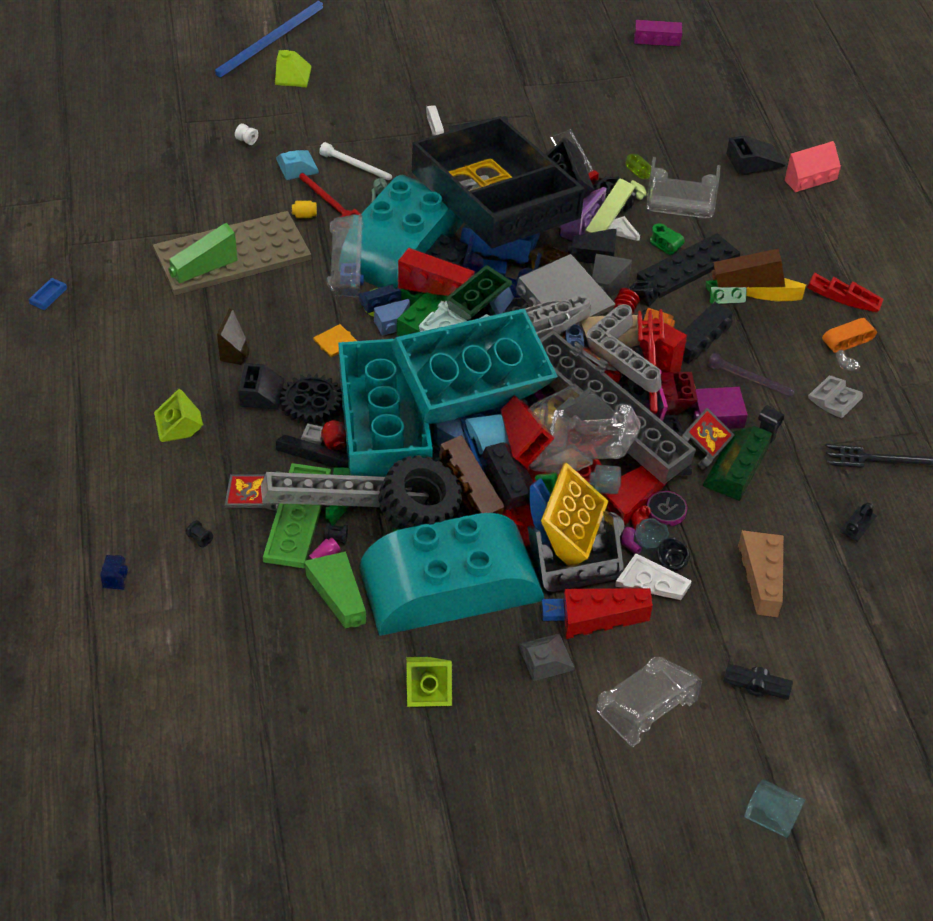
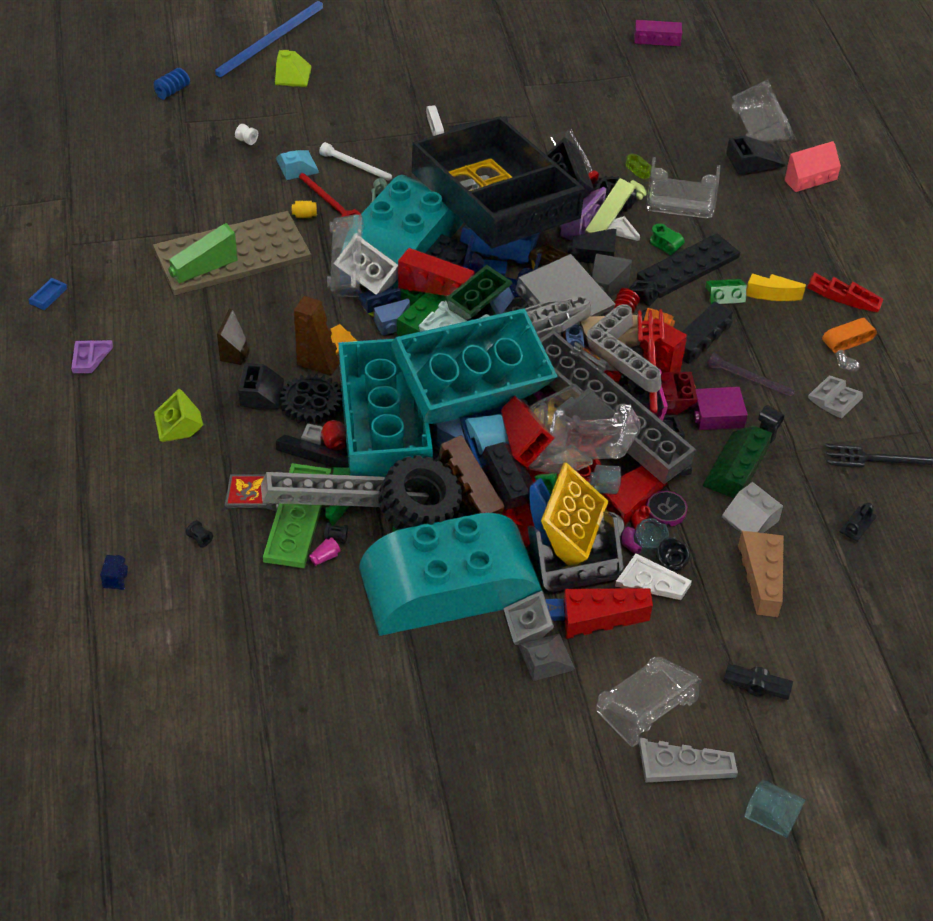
bright green slope [304,551,366,628] -> none
lime slope [406,657,452,707] -> none
flag [681,408,734,470] -> none
reddish brown slope [711,248,786,287] -> none
none -> medium lavender wing [71,340,113,373]
none -> blue piece [154,68,190,100]
none -> reddish brown wedge [294,296,339,376]
none -> white slope [335,234,398,295]
none -> light grey slope [503,591,554,645]
none -> light grey wing [639,738,738,782]
none -> light grey slope [722,482,783,533]
none -> clear windscreen [732,80,795,143]

